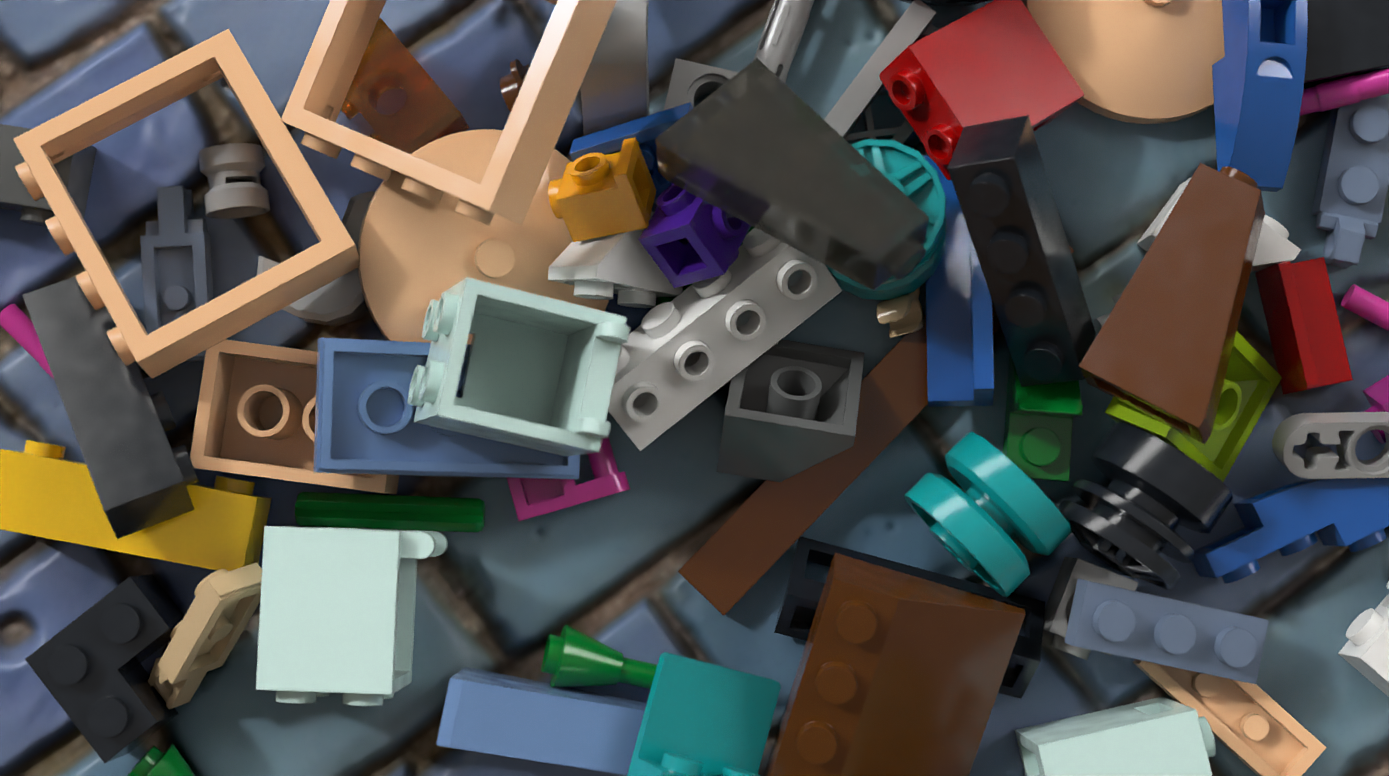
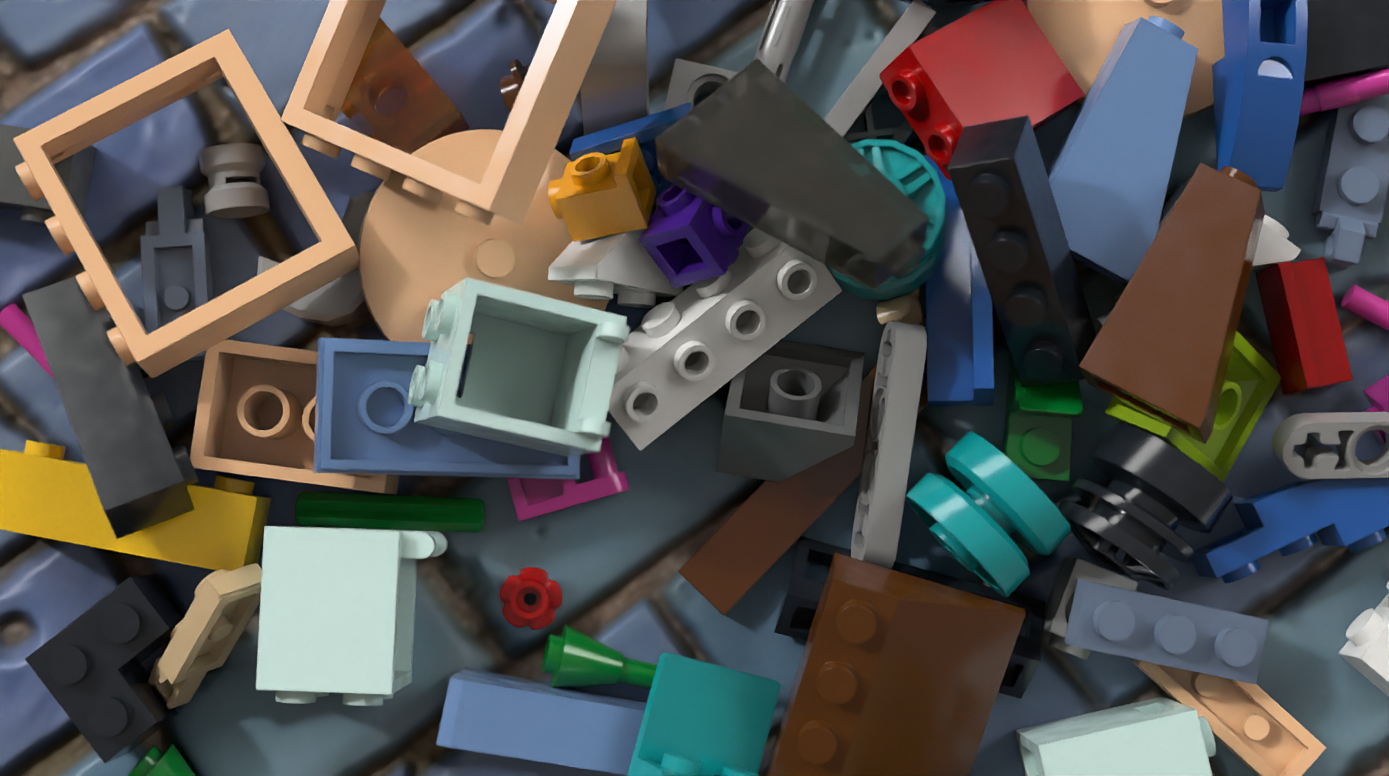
none -> red plate [499,567,563,630]
none -> light grey beam [851,321,927,569]
none -> medium blue slope [1046,16,1198,287]

